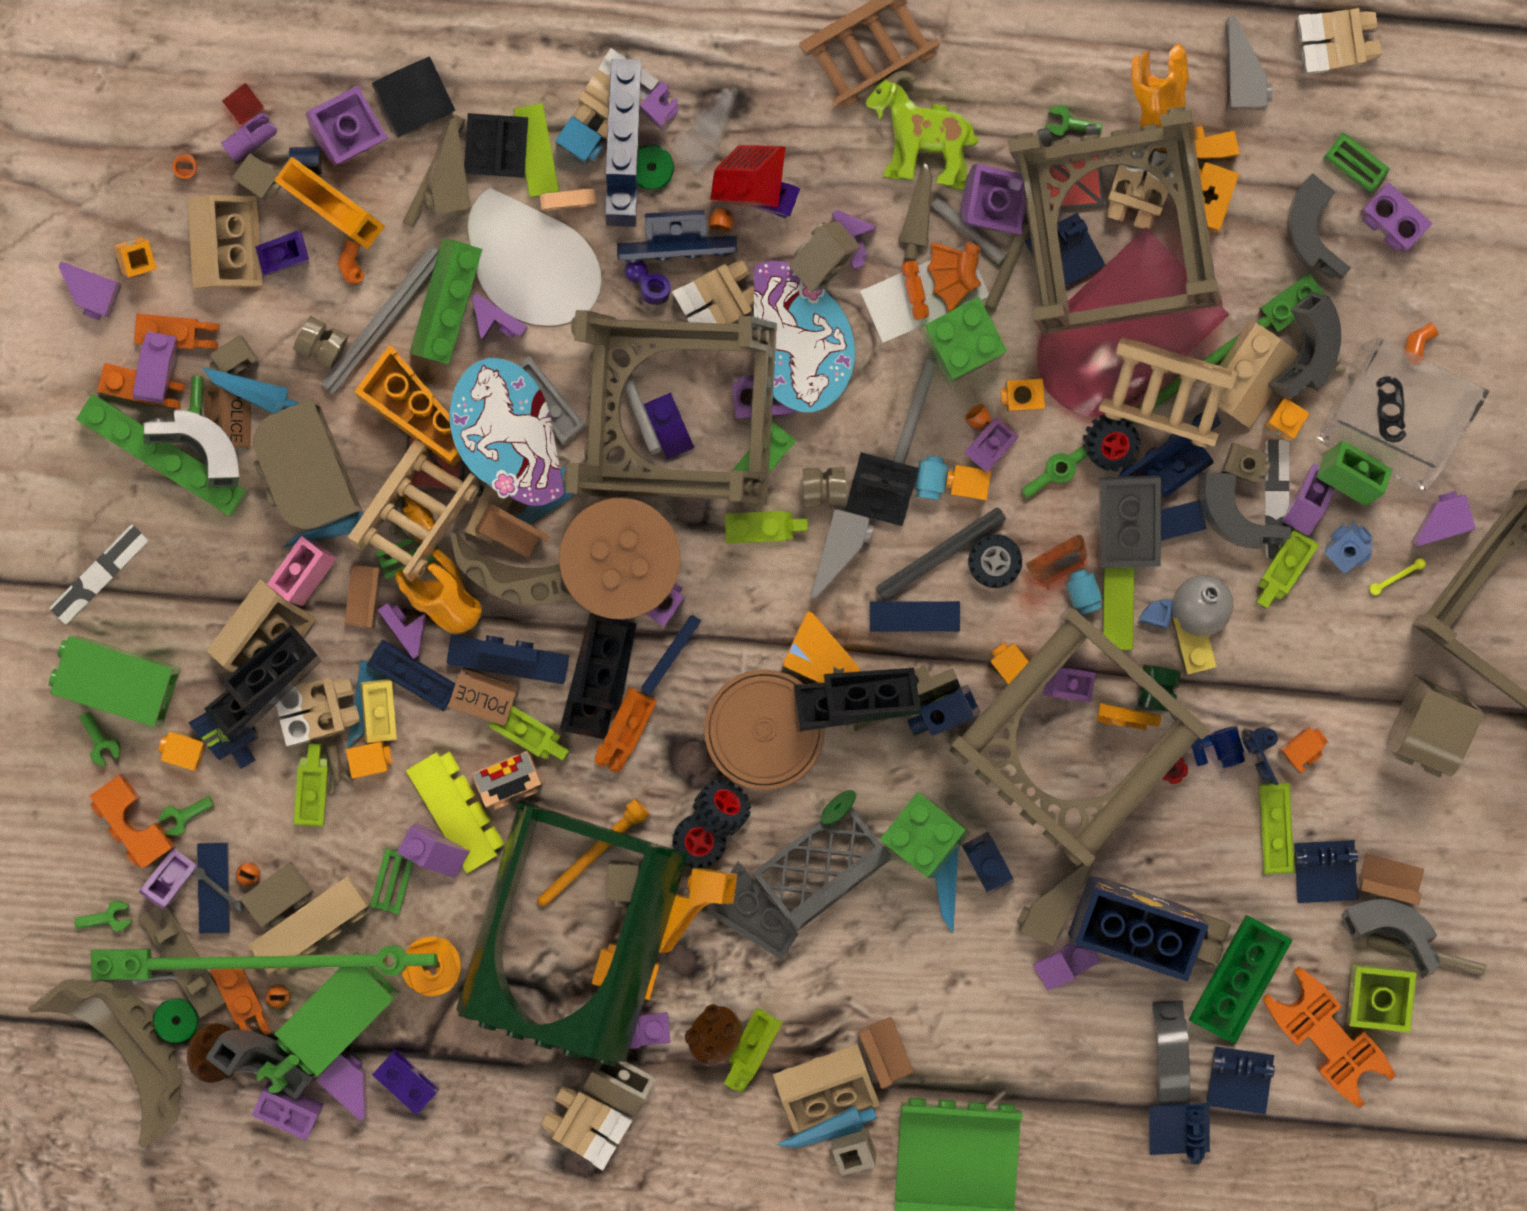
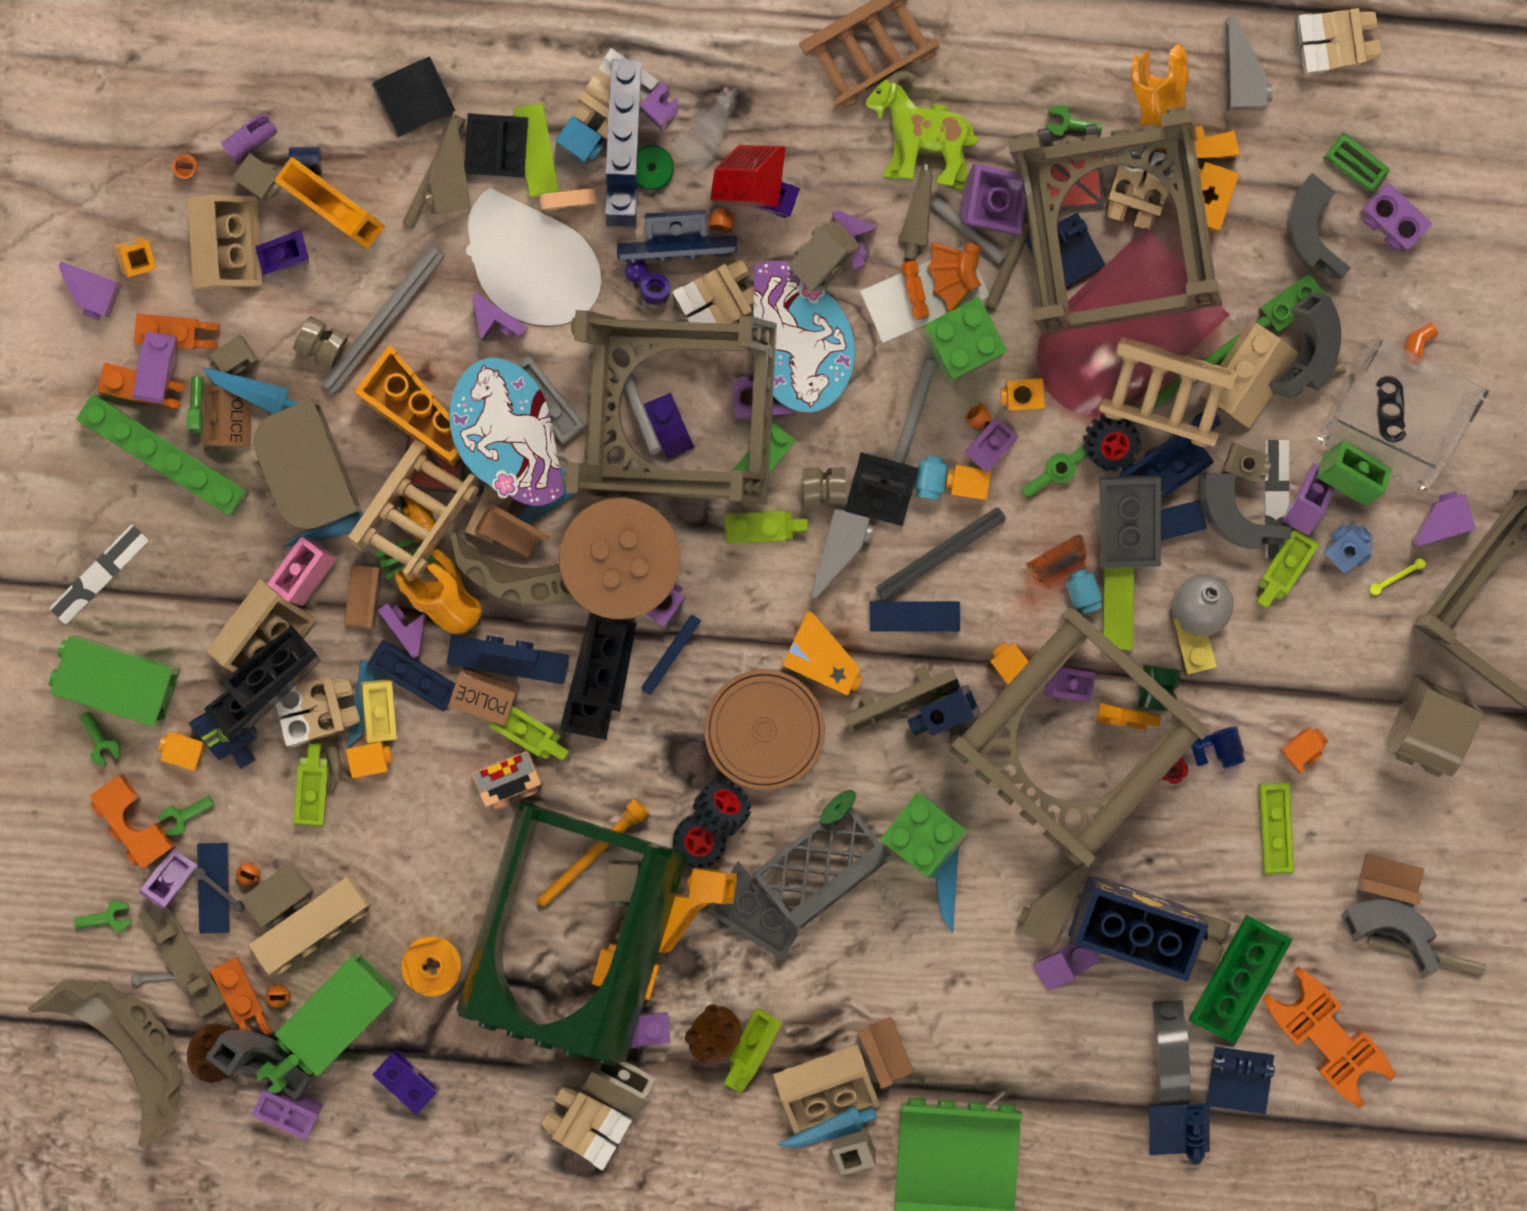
bright green bar [90,945,438,980] -> none
arch [143,410,239,488] -> none
green piece [153,998,198,1043] -> none
clear red tile [222,83,265,126] -> none
medium lavender slope [305,85,389,166] -> none
medium lavender slope [316,1051,367,1121] -> none
orange arm [337,239,364,284] -> none
bright green tile [370,848,414,914] -> none
medium lavender slope [397,822,470,878] -> none
neon yellow windscreen [406,751,505,873] -> none
bright green brick [409,238,483,365] -> none
orange hinge [594,687,657,773] -> none
black slope [794,668,921,732] -> none
dark blue torso [961,831,1015,896] -> none
black wheel [968,534,1023,588] -> none
medium blue tile [1138,599,1172,629] -> none
dark blue hinge [1242,727,1279,785] -> none
light orange brick [1263,397,1310,442] -> none
dark blue hinge [1294,840,1358,903] -> none
lime brick [1345,963,1417,1033] -> none

